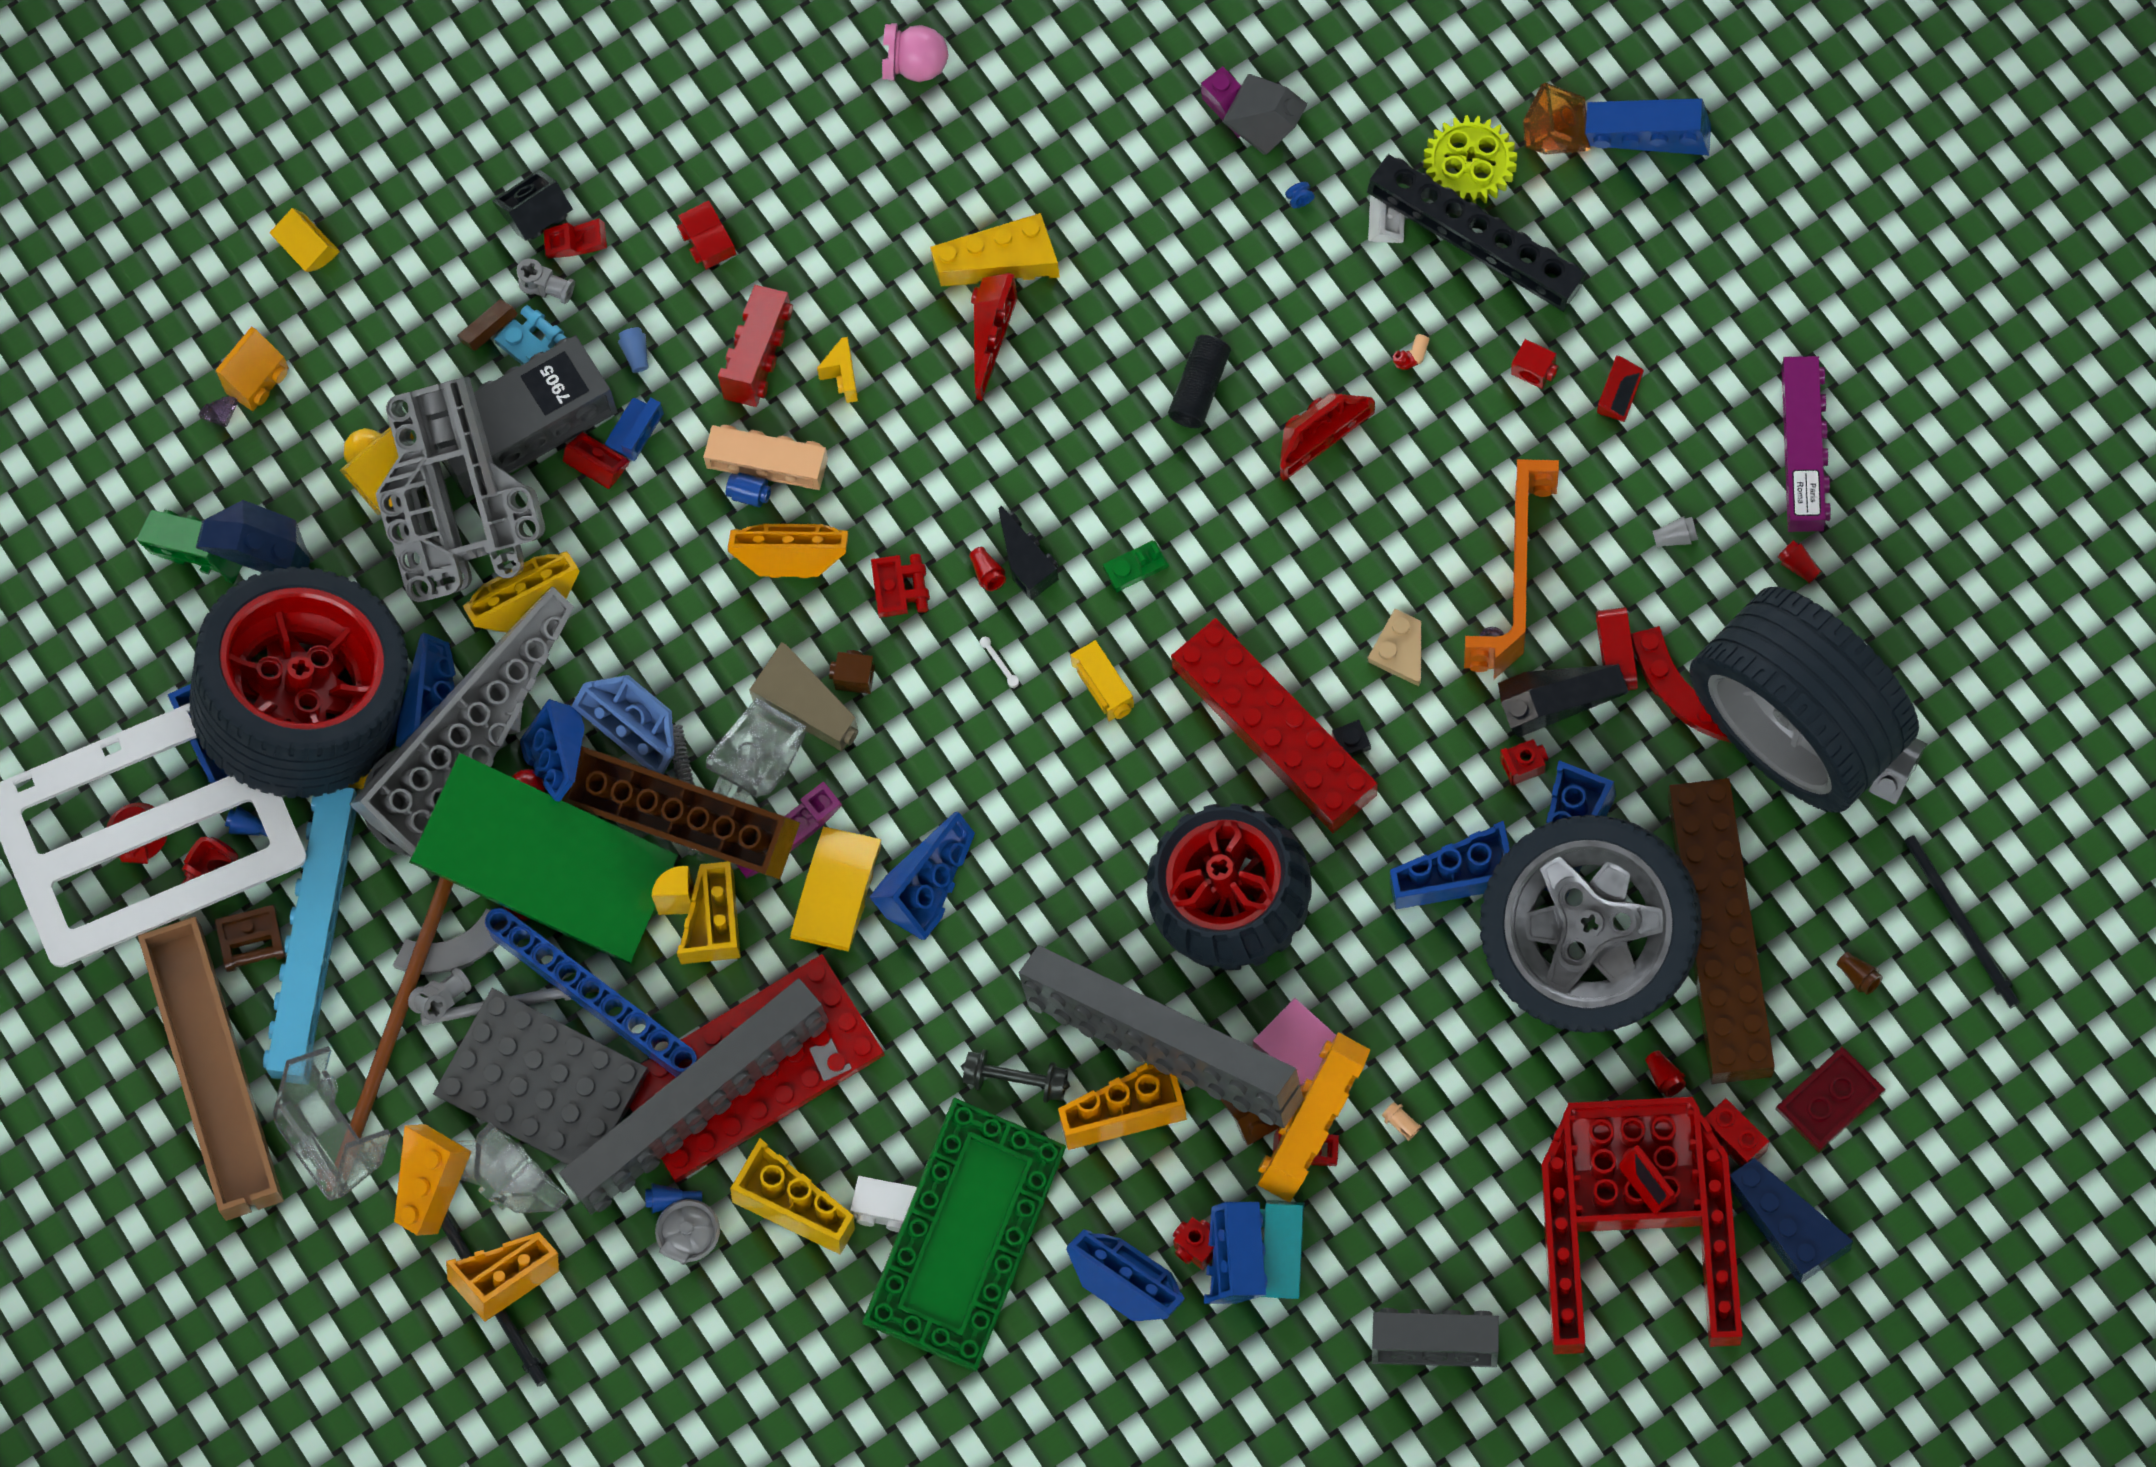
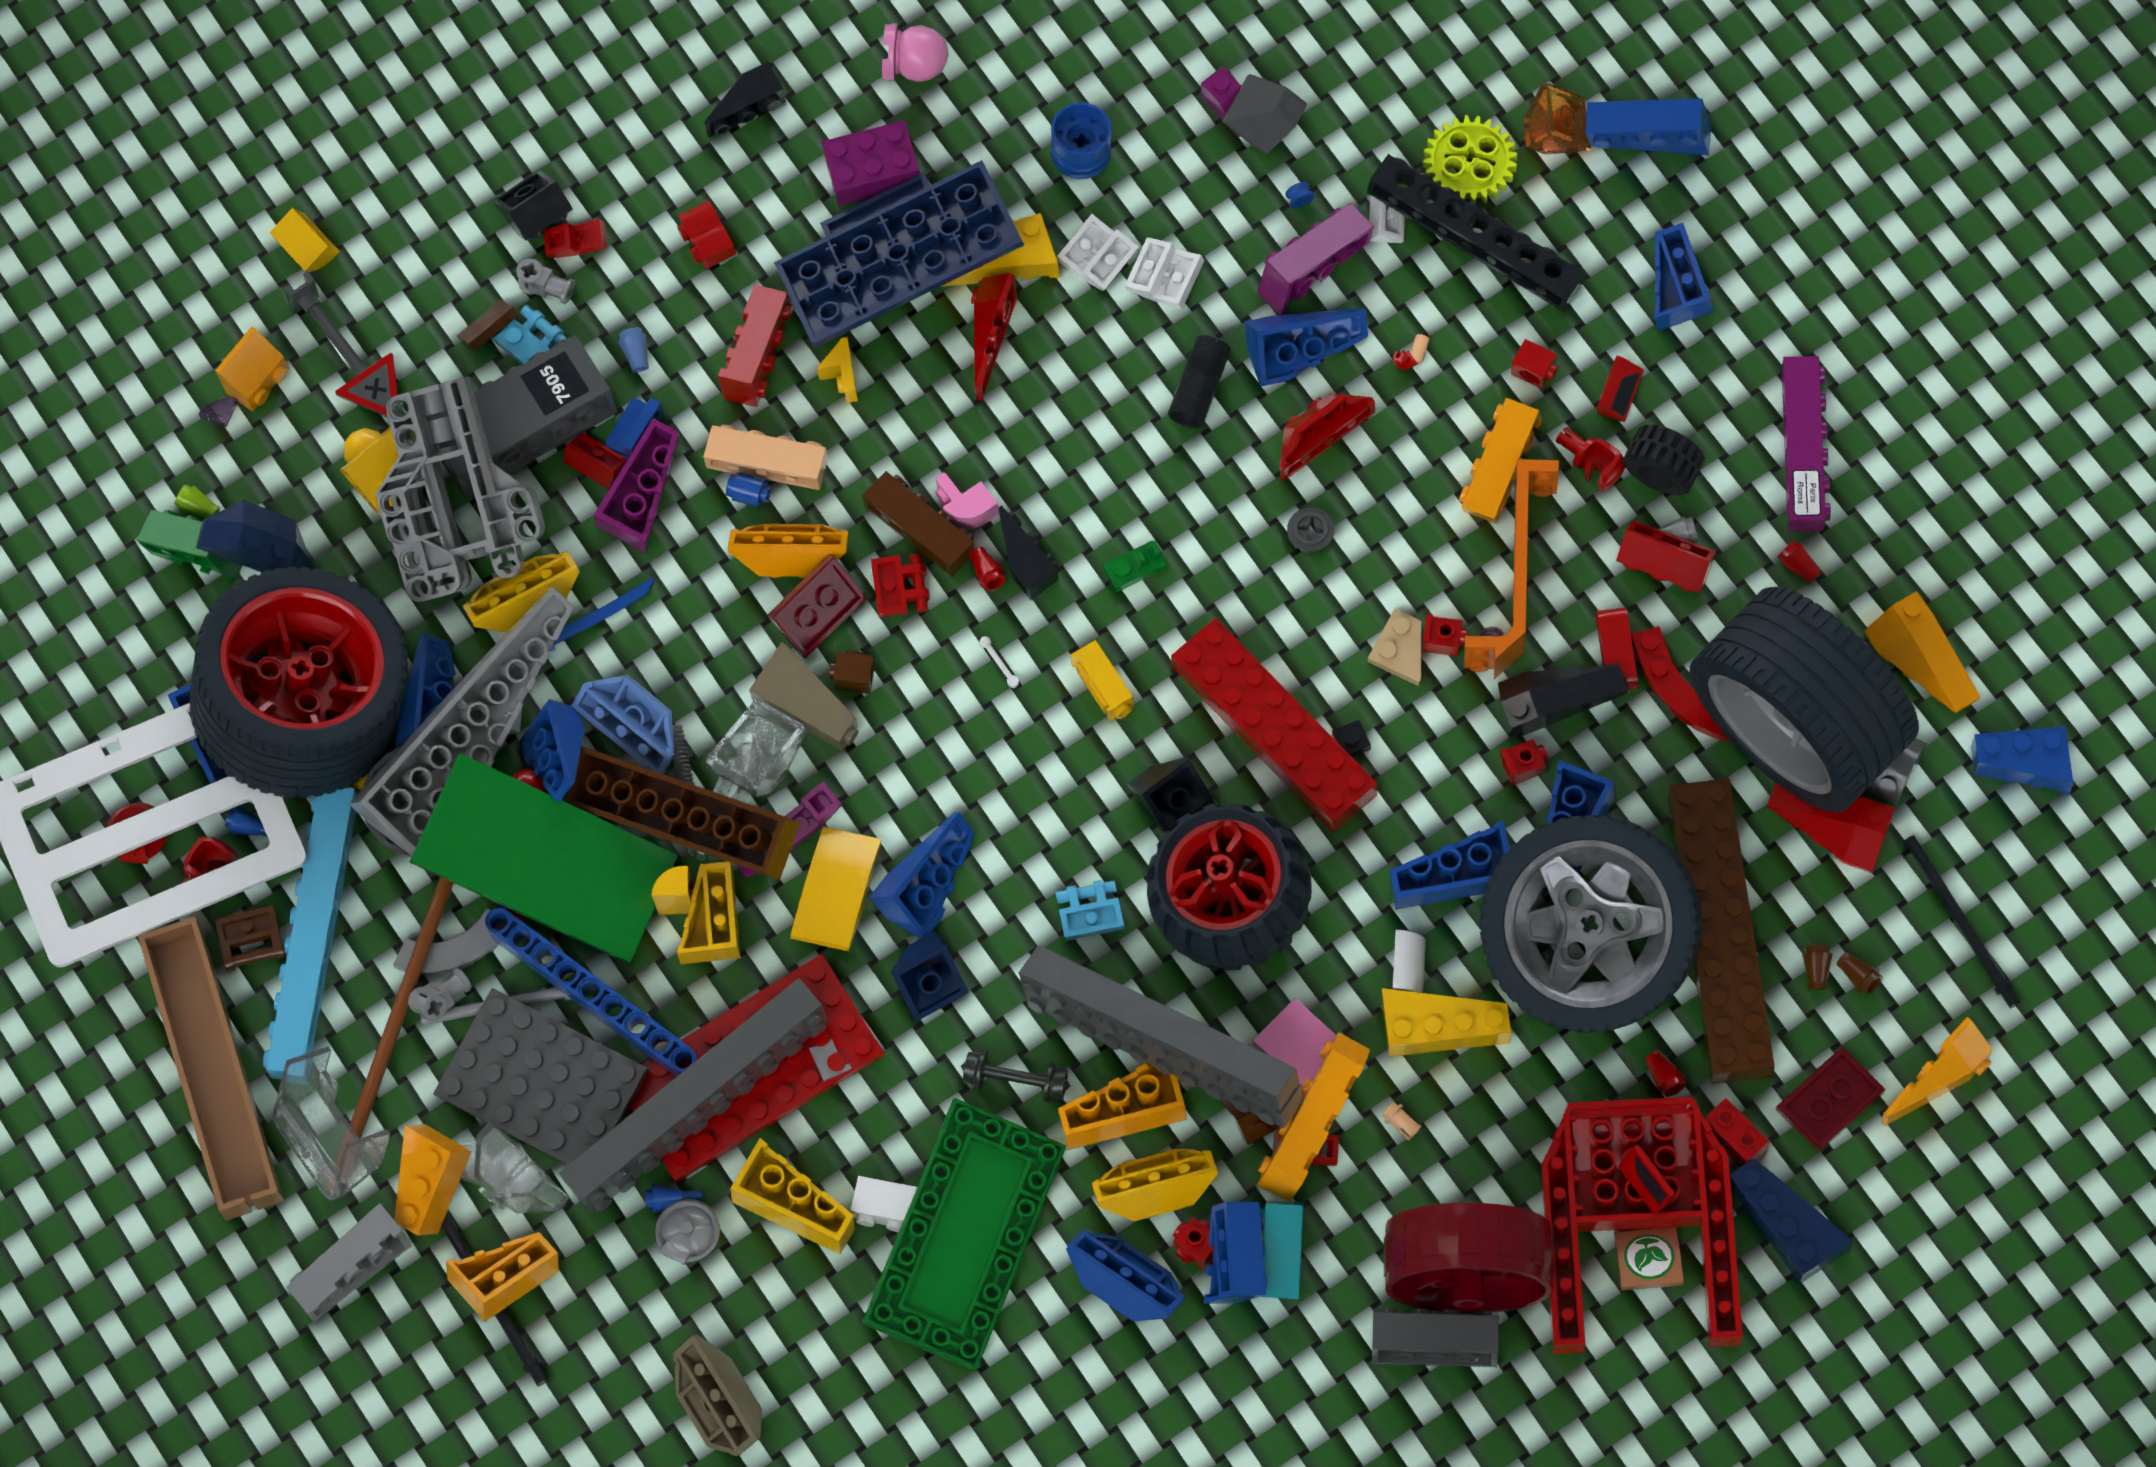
none -> lime cone [174,484,220,519]
none -> dark grey piece [284,271,398,417]
none -> light grey wedge [287,1203,411,1322]
none -> blue sword [550,578,654,652]
none -> magenta wedge [594,418,679,554]
none -> dark tan wedge [673,1335,762,1456]
none -> black slope [704,62,786,138]
none -> dark red tile [767,554,867,659]
none -> dark blue slope [774,160,1024,348]
none -> magenta brick [821,120,920,207]
none -> reddish brown brick [862,471,975,577]
none -> dark blue slope [890,931,969,1022]
none -> bright pink brick [935,472,999,529]
none -> blue wheel [1051,102,1112,179]
none -> medium azure plate [1055,880,1124,941]
none -> white slope [1056,214,1139,291]
none -> yellow wedge [1092,1149,1218,1221]
none -> white slope [1125,237,1204,310]
none -> black slope [1127,757,1216,834]
none -> blue wedge [1245,308,1368,386]
none -> magenta wedge [1257,203,1374,315]
none -> dark grey gear [1287,508,1334,554]
none -> yellow wedge [1381,988,1511,1057]
none -> dark red wheel [1383,1202,1554,1313]
none -> white brick [1393,930,1426,993]
none -> red brick [1423,614,1467,656]
none -> light orange wedge [1459,398,1543,524]
none -> red piece [1556,427,1625,492]
none -> slope [1614,1227,1684,1291]
none -> red brick [1616,520,1716,593]
none -> black tyre [1623,424,1705,495]
none -> blue wedge [1654,223,1714,331]
none -> red wedge [1767,783,1895,873]
none -> reddish brown cone [1802,945,1833,990]
none -> light orange wedge [1864,591,1981,714]
none -> light orange wedge [1881,1017,1992,1126]
none -> blue wedge [1971,726,2073,795]

